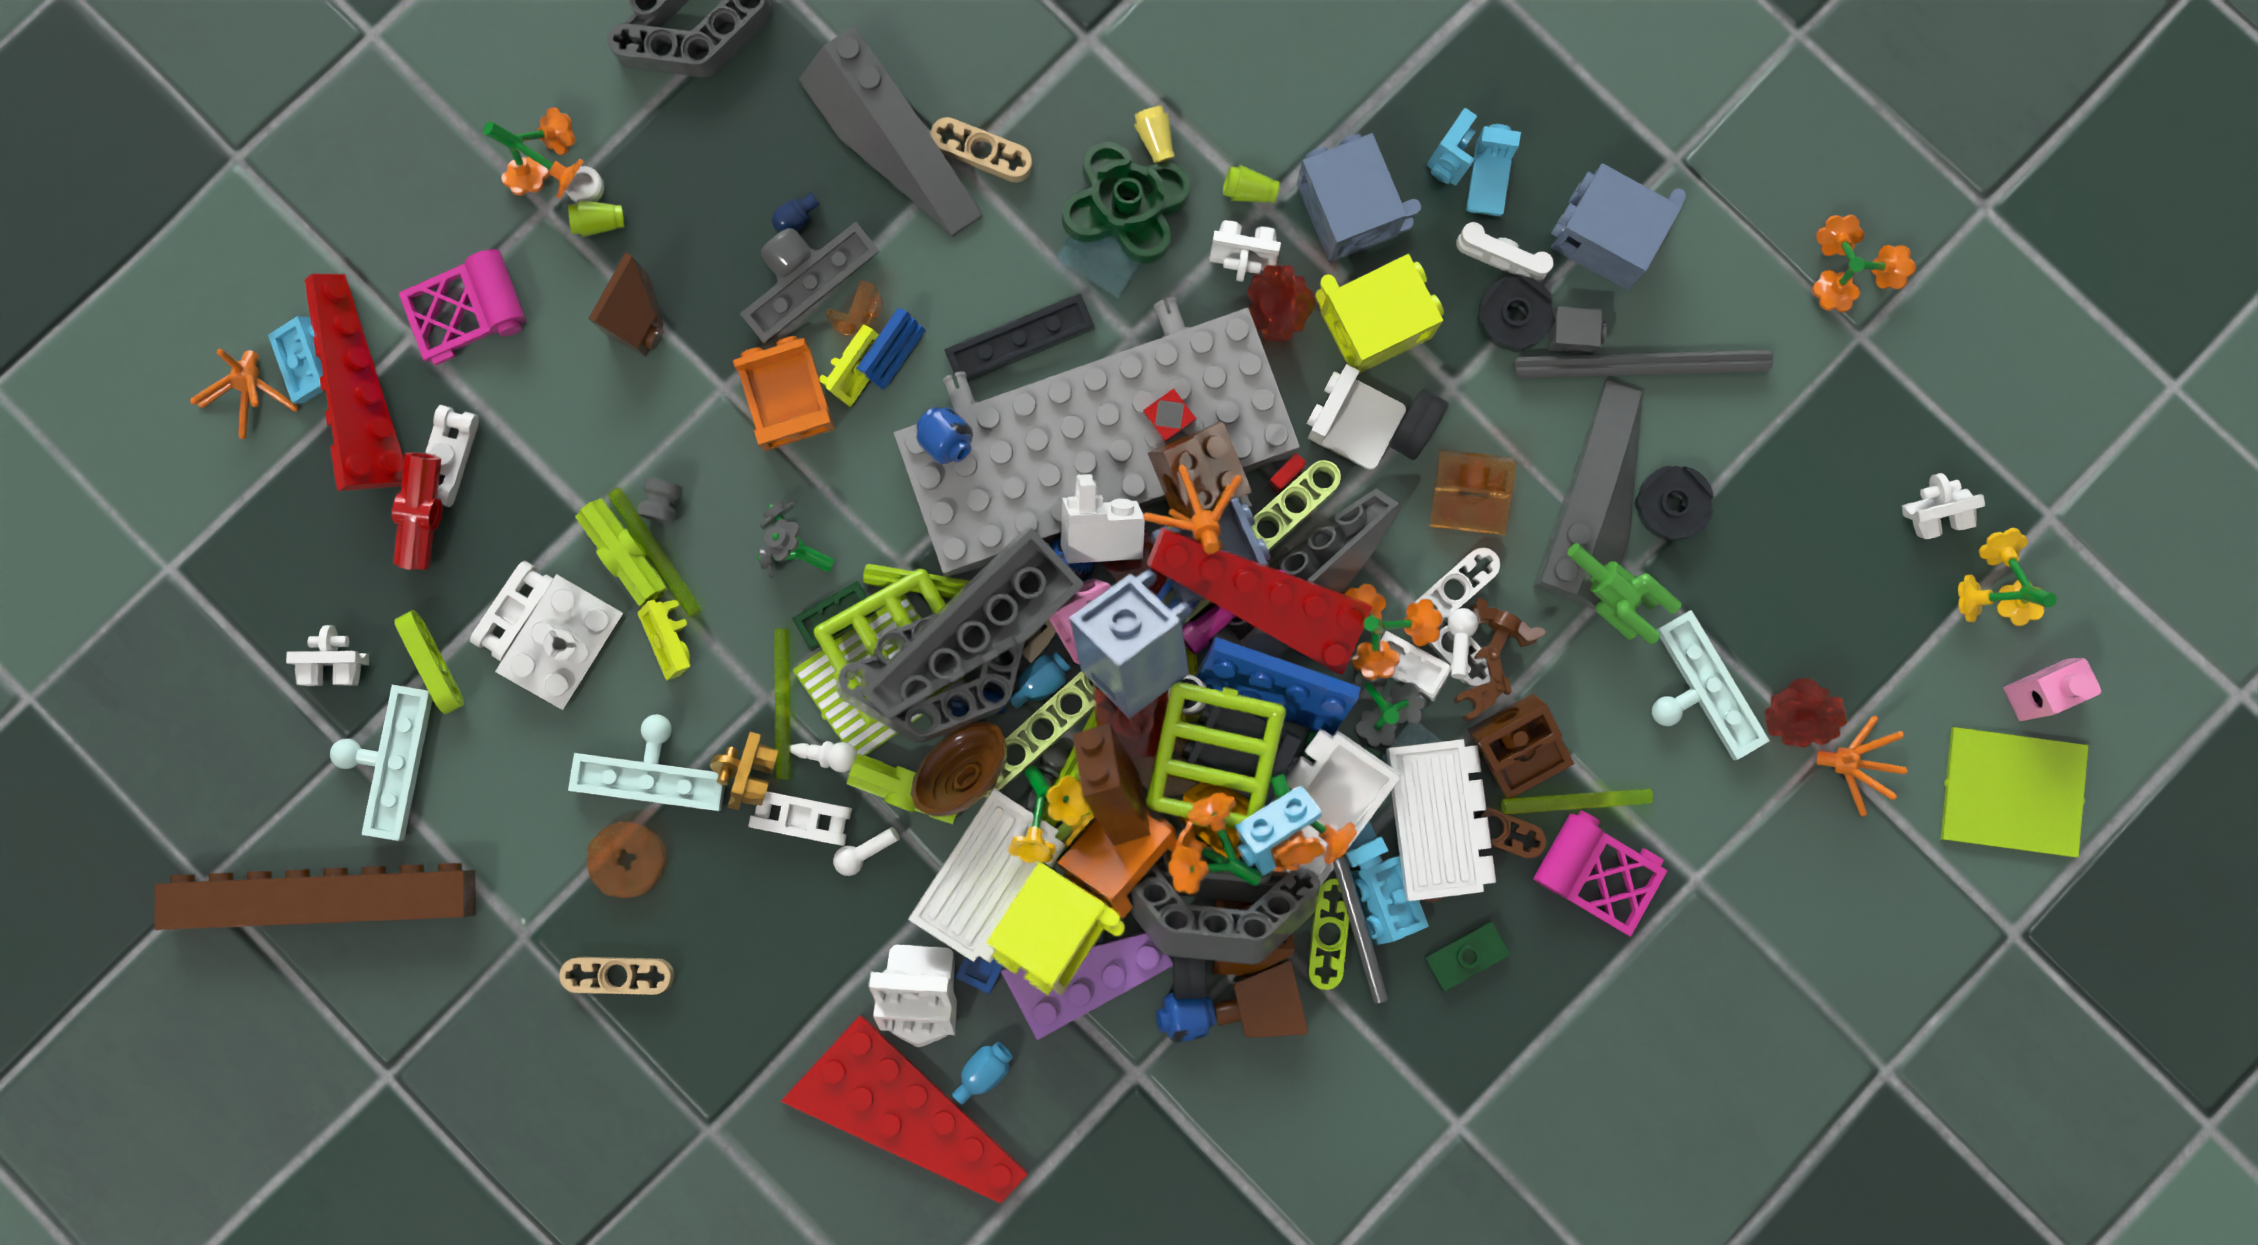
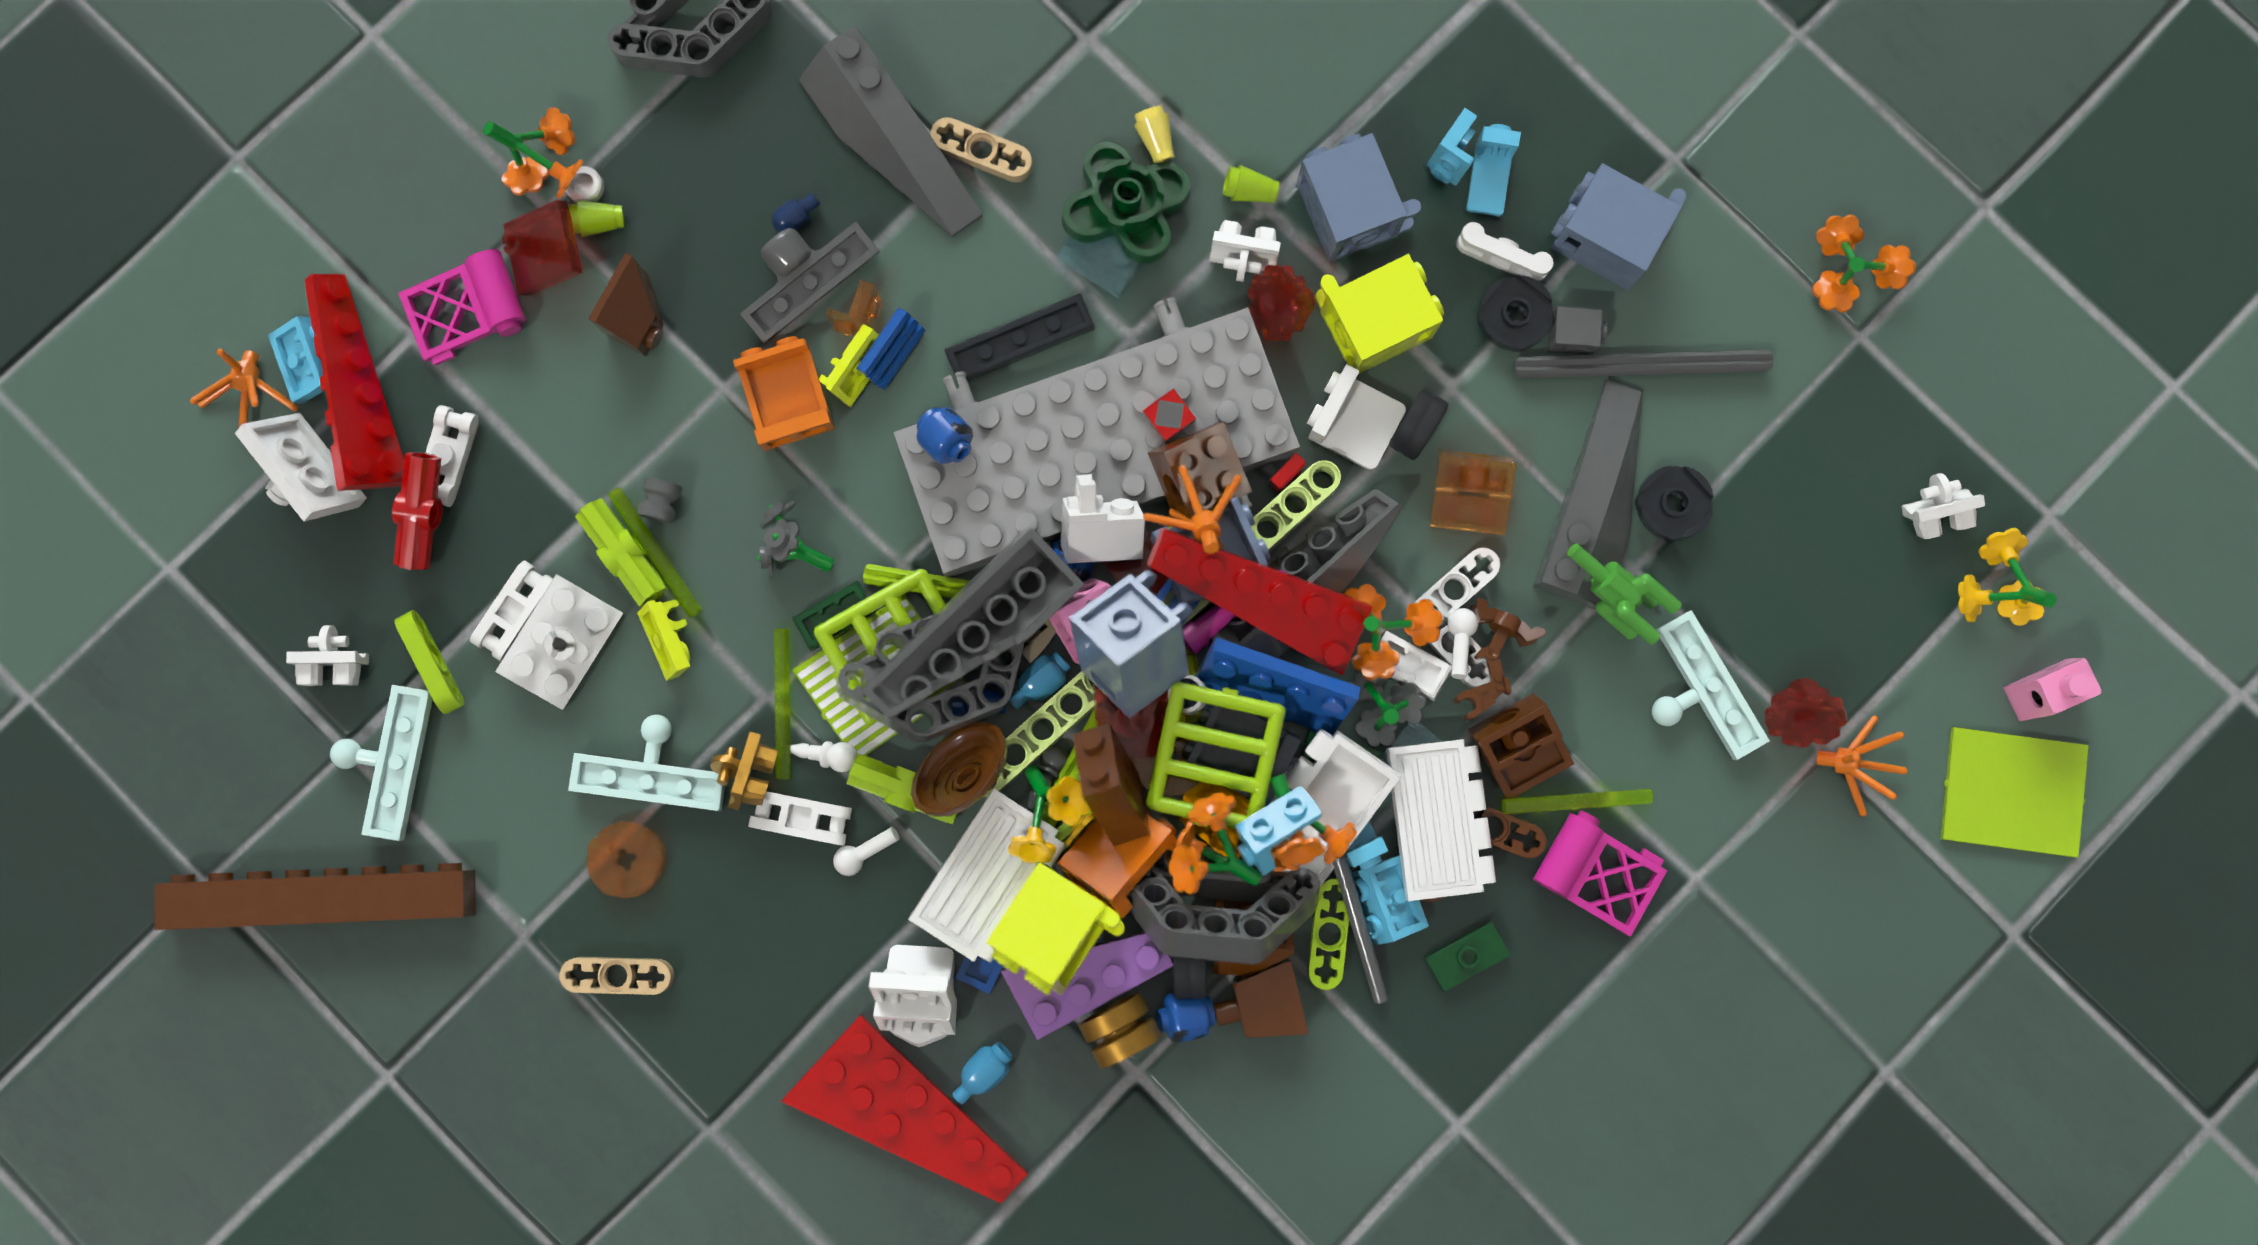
none -> white plate [235,413,367,522]
none -> clear red tile [502,200,583,296]
none -> pearl gold wheel [1078,992,1162,1069]

